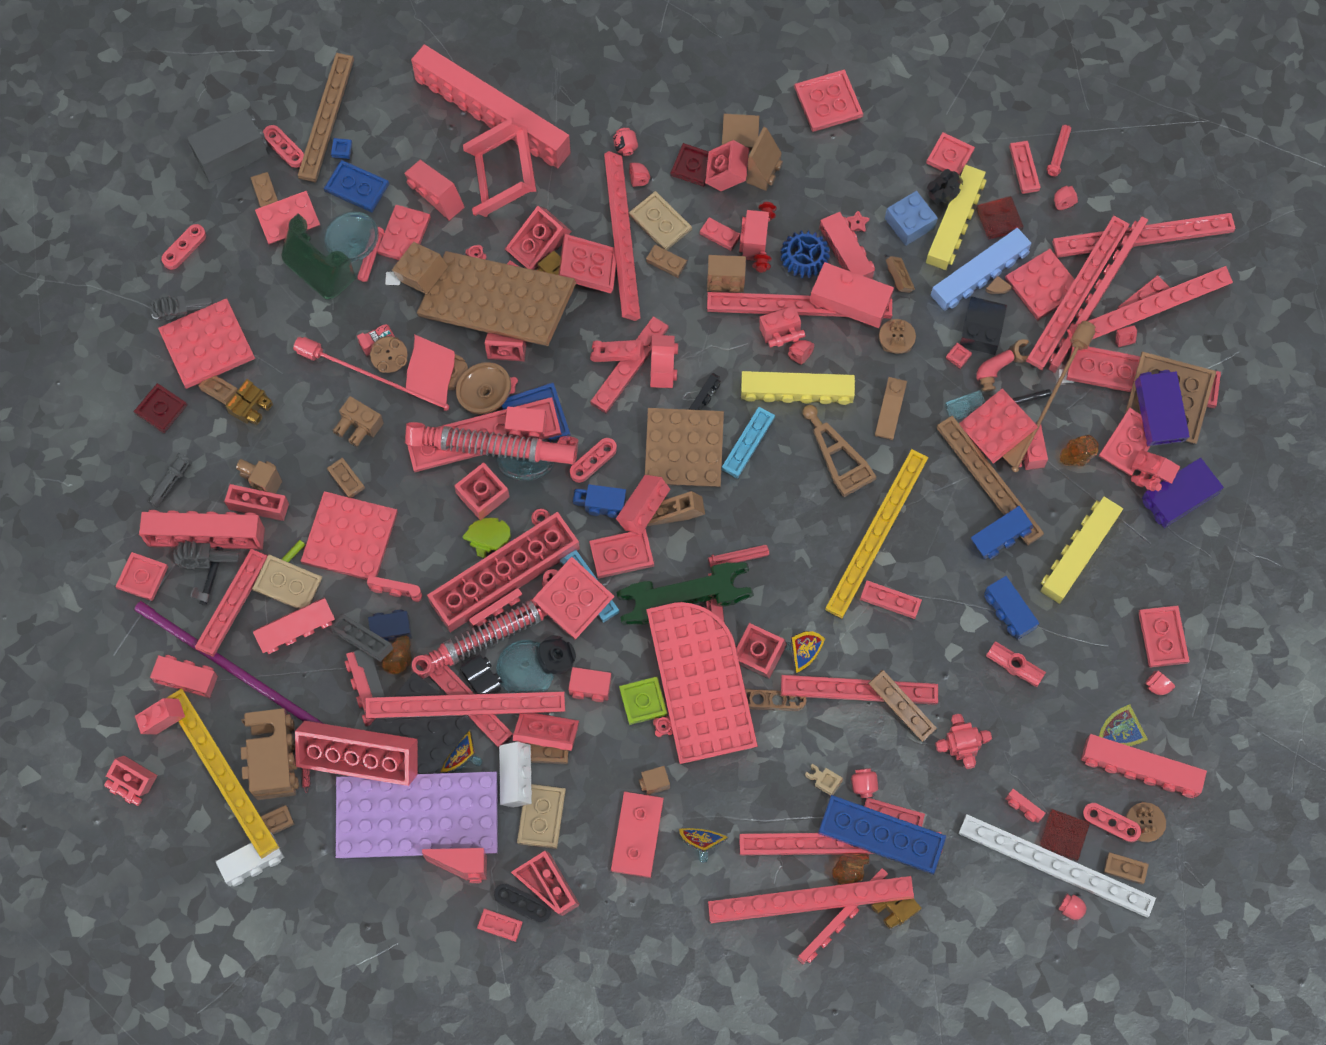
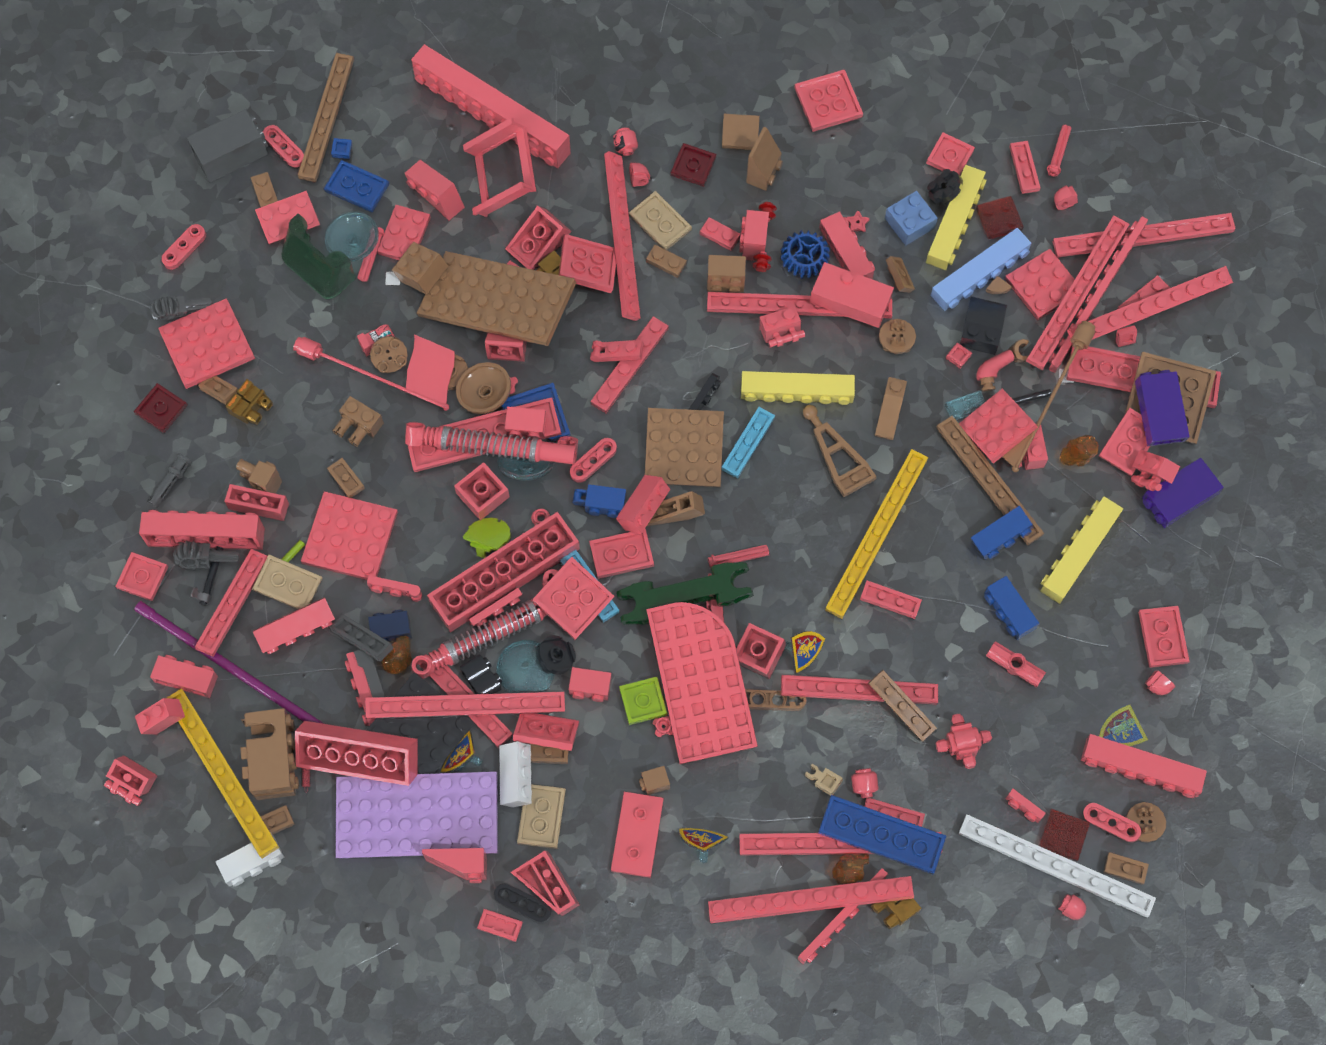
coral plate [465,245,487,260] -> none
coral brick [650,335,678,388] -> none
coral brick [705,140,749,191] -> none
coral piece [788,340,814,365] -> none

